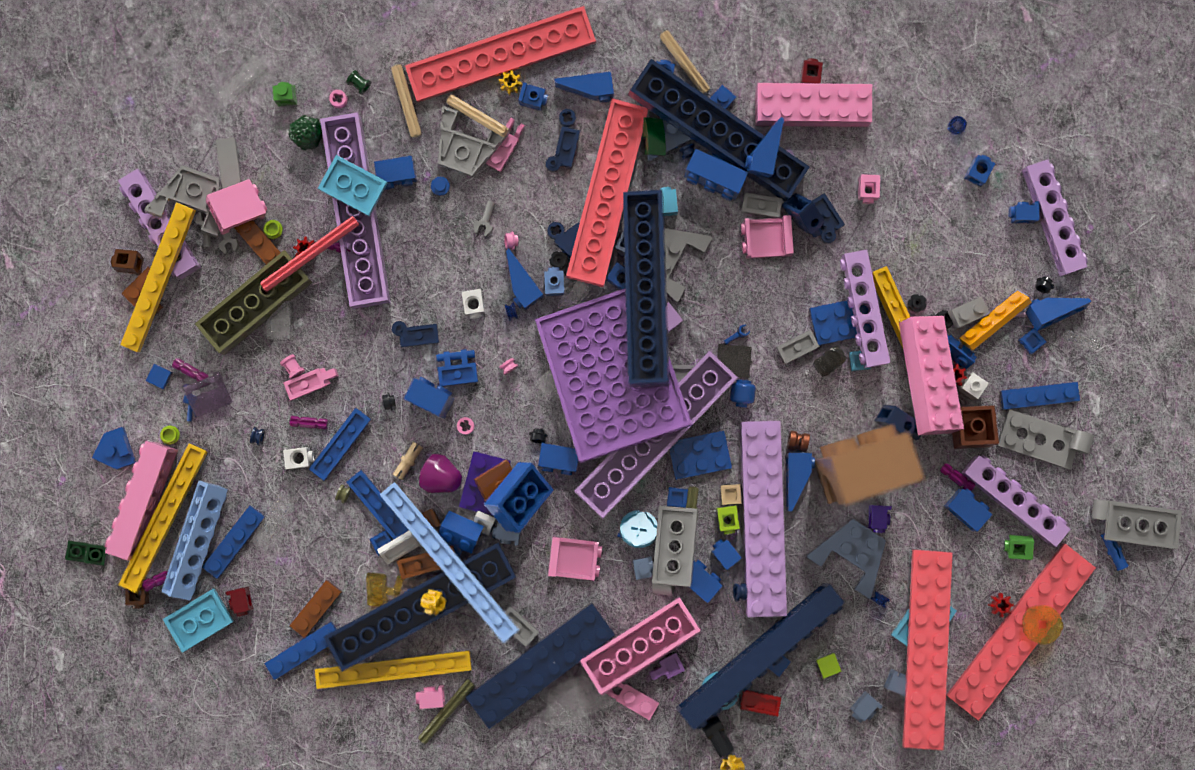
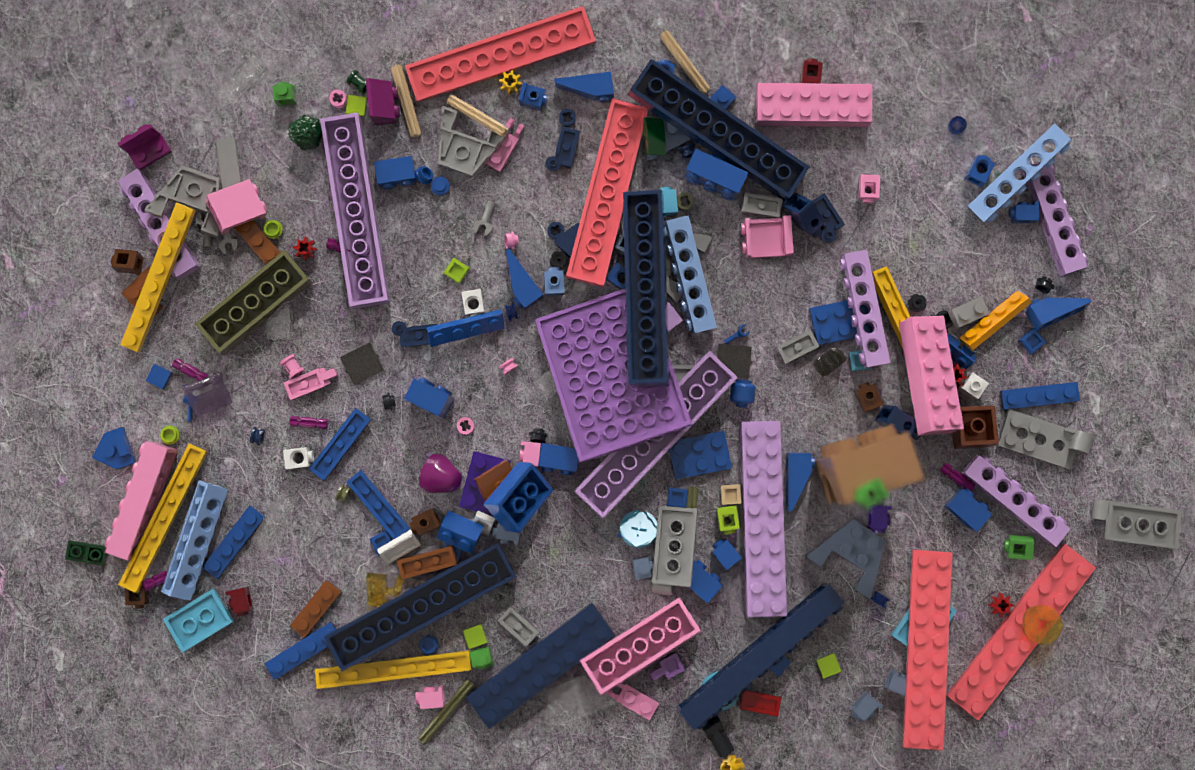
coral axle [260,216,359,291] -> none
medium azure plate [318,155,388,217] -> none
light blue plate [380,482,519,643] -> none
tan pin [393,442,423,480] -> none
yellow gear [421,590,445,615] -> none
blue plate [436,349,478,387] -> none
bright pink panel [548,537,602,581] -> none
dark blue bush [733,583,748,601] -> none
blue slope [745,117,784,178] -> none
copper wheel [787,430,810,453] -> none
blue pin [1100,533,1129,571] -> none
none -> magenta bracket [117,124,172,171]
none -> clear smoke piece [340,342,384,385]
none -> lime tile [346,95,368,117]
none -> magenta slope [366,78,400,125]
none -> blue plate [415,166,433,185]
none -> blue plate [419,635,439,655]
none -> blue plate [427,309,505,347]
none -> lime tile [443,258,470,284]
none -> lime tile [463,624,488,649]
none -> bright green brick [469,646,495,670]
none -> bright pink brick [520,441,541,467]
none -> light blue brick [665,216,717,334]
none -> olive bush [677,192,693,211]
none -> reddish brown brick [854,382,884,412]
none -> bright green brick [854,478,890,508]
none -> light blue brick [968,123,1071,224]

